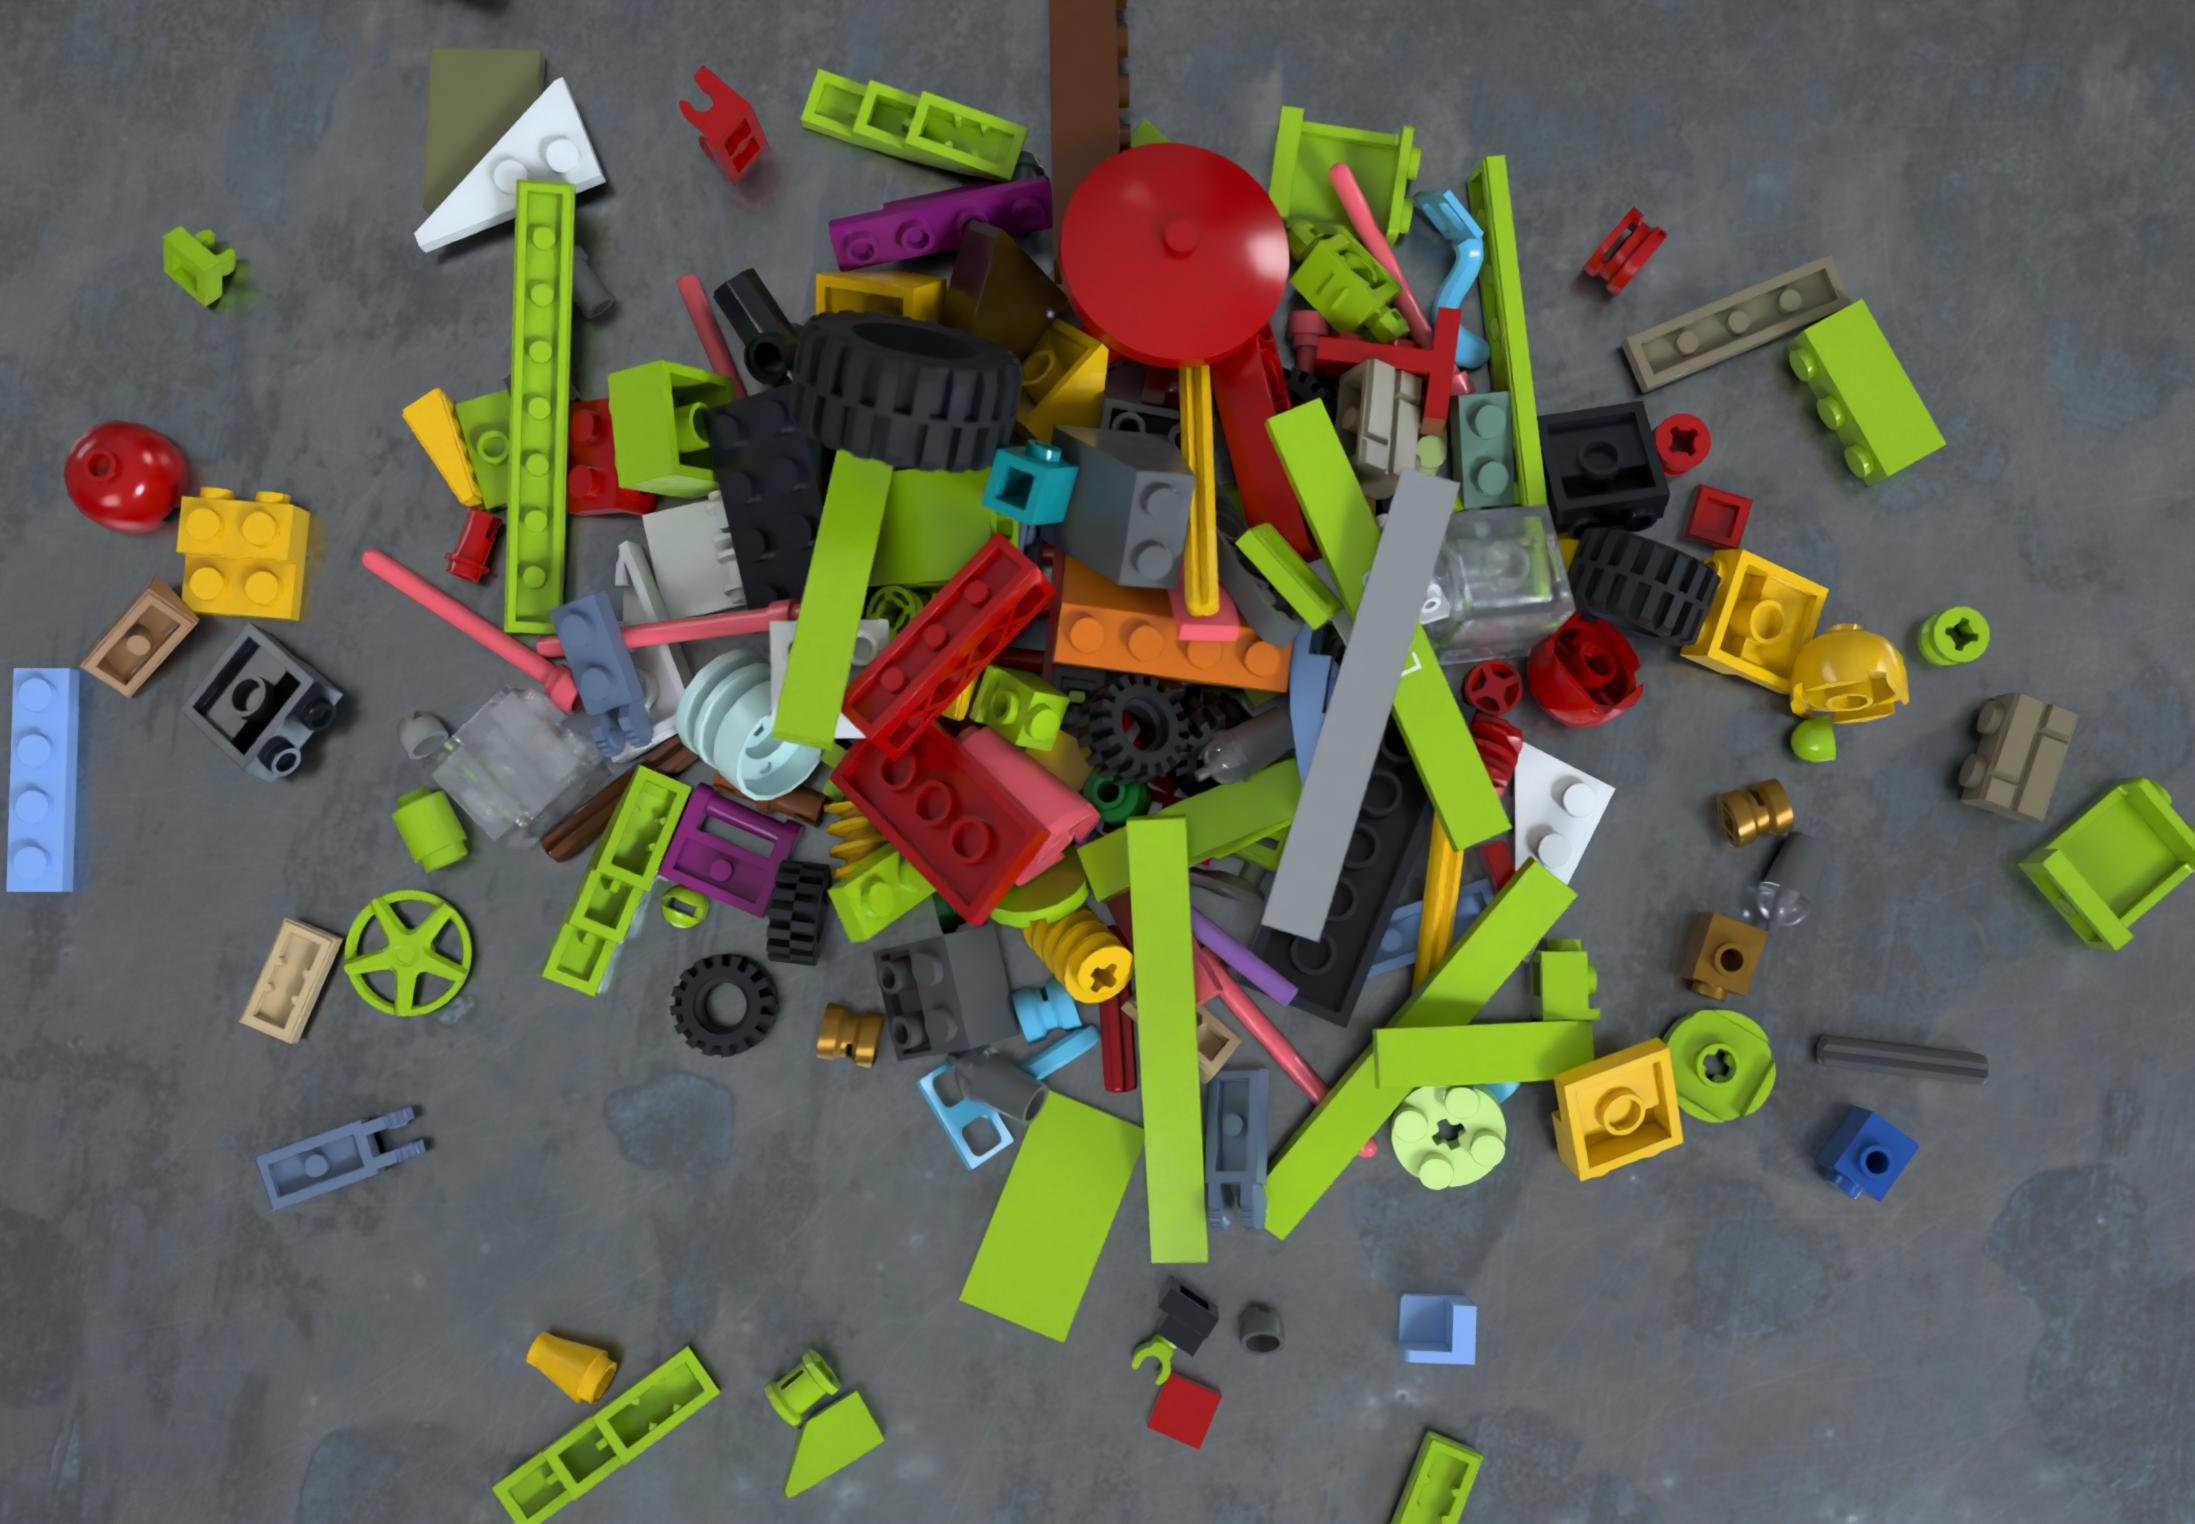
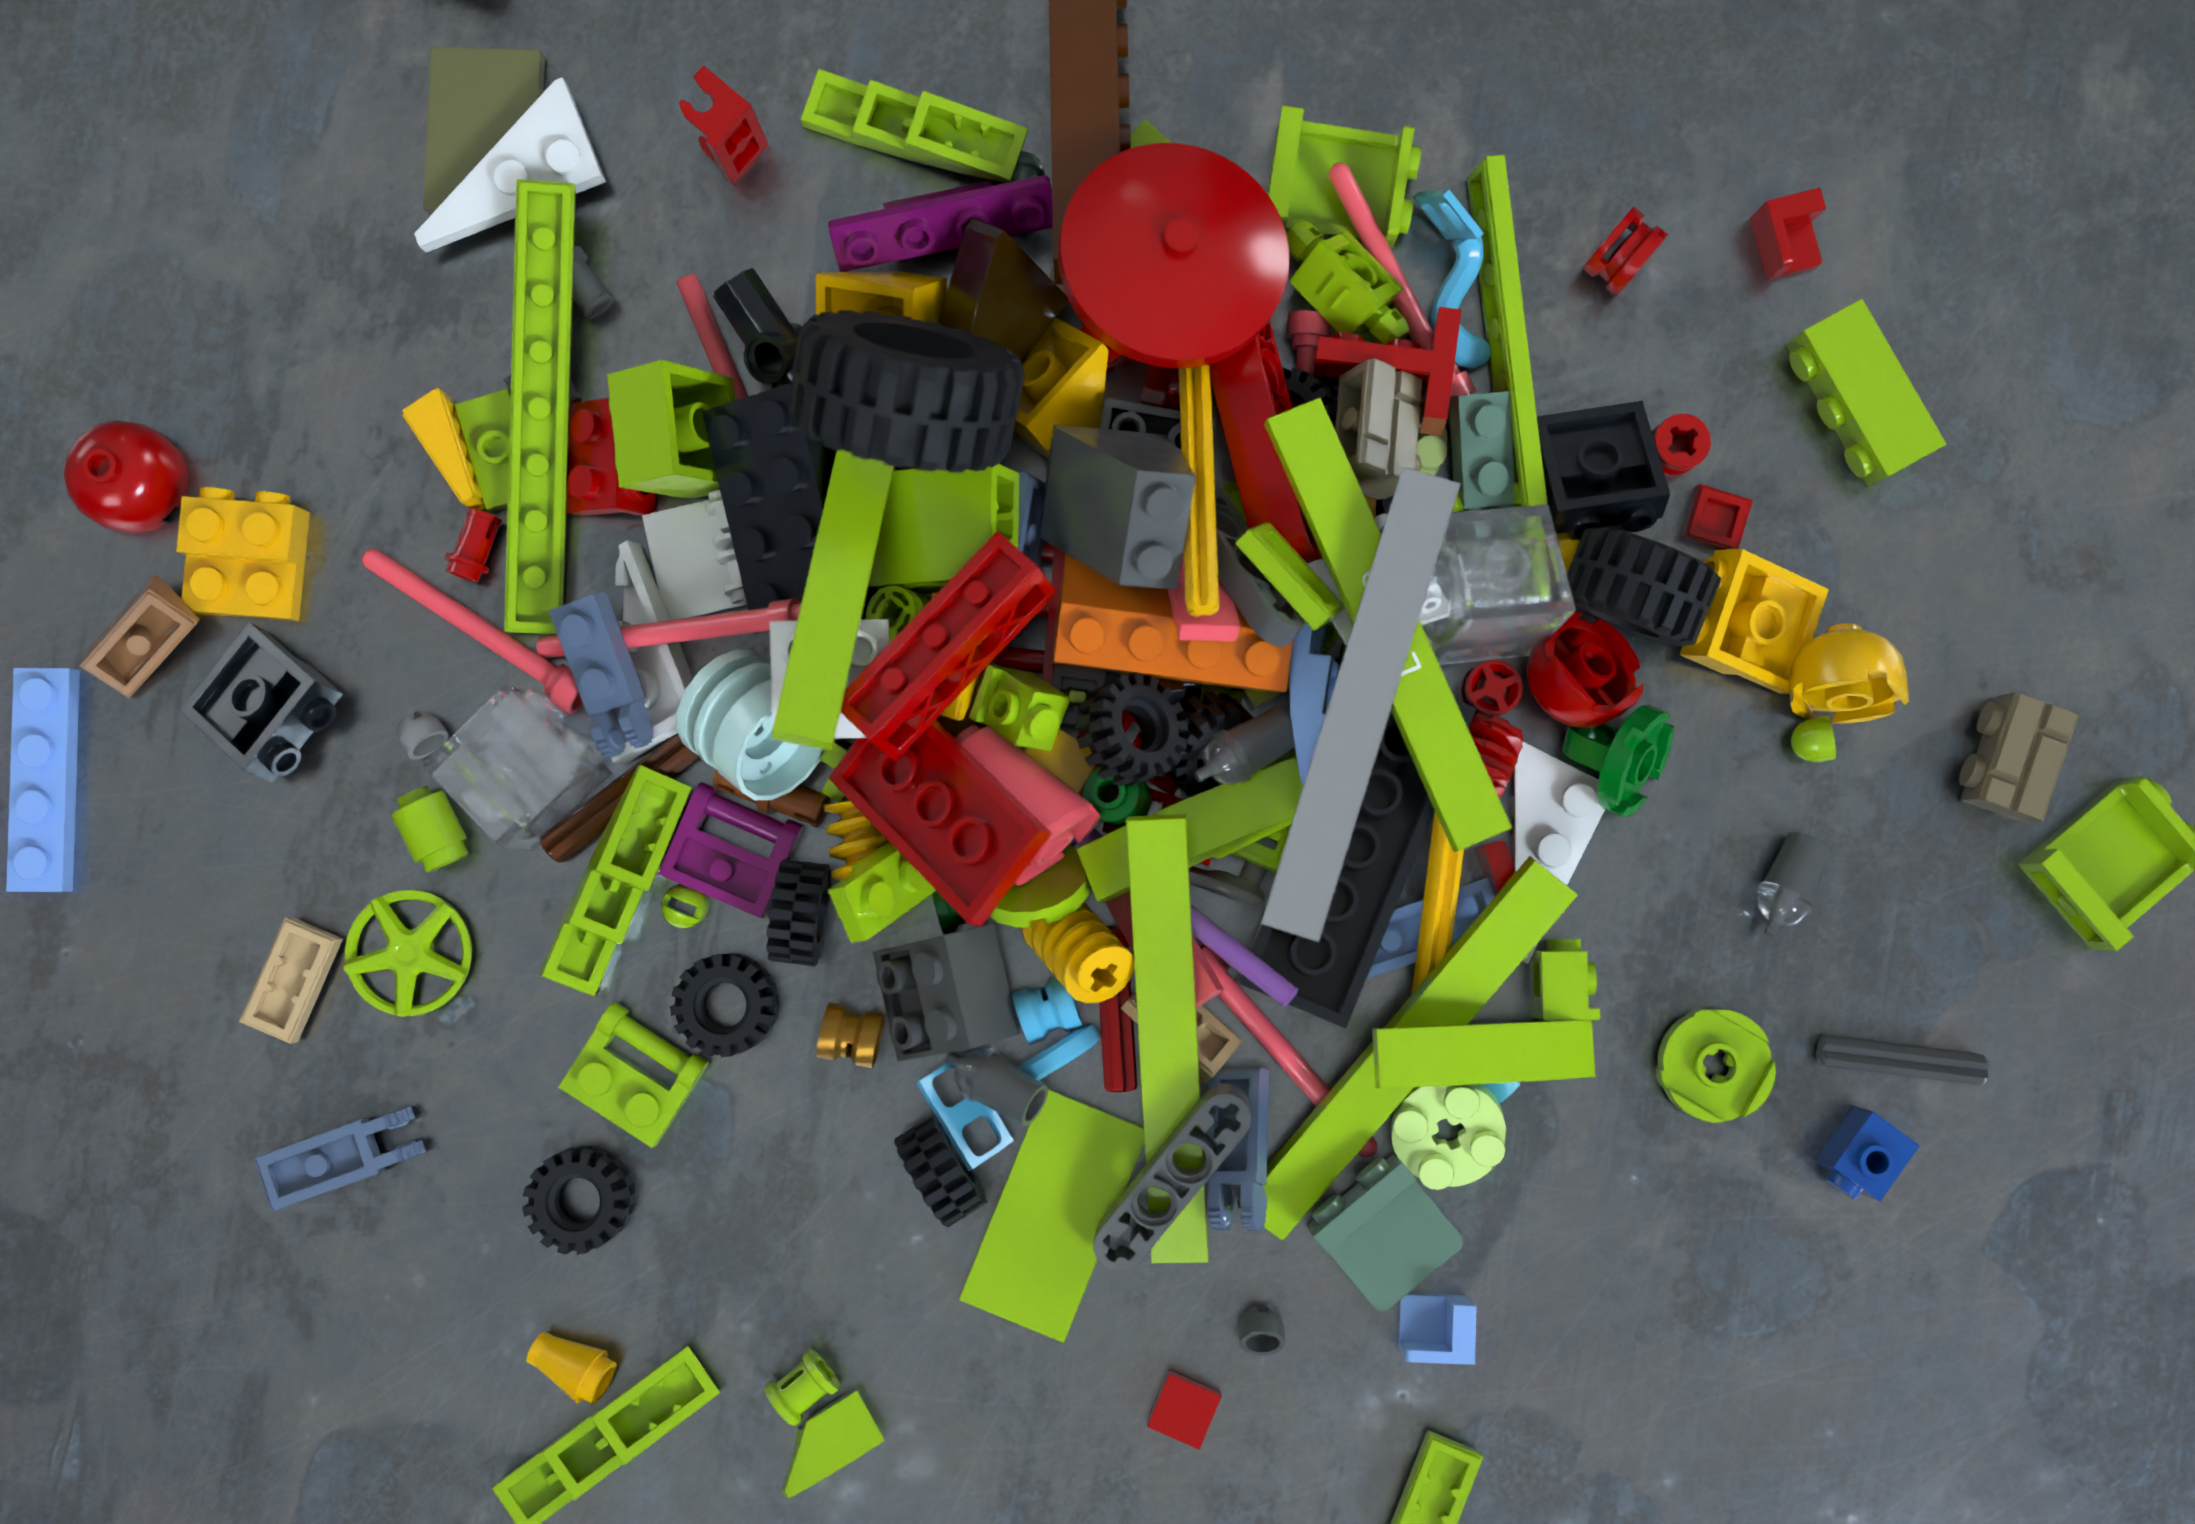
lime tile [163,226,236,307] -> none
teal brick [981,440,1080,526] -> none
black piece [1132,1276,1219,1385] -> none
yellow plate [1551,1037,1684,1182] -> none
dark tan plate [1621,254,1852,394] -> none
pearl gold brick [1677,912,1768,1002] -> none
pearl gold wheel [1716,778,1794,848] -> none
lime wheel [1917,607,1990,666] -> none
none -> black tyre [522,1146,635,1255]
none -> lime plate [558,1001,709,1148]
none -> black tyre [894,1114,988,1228]
none -> dark grey beam [1094,1084,1251,1271]
none -> sand green bracket [1307,1154,1463,1312]
none -> green tile [1562,705,1674,818]
none -> red panel [1750,188,1826,281]

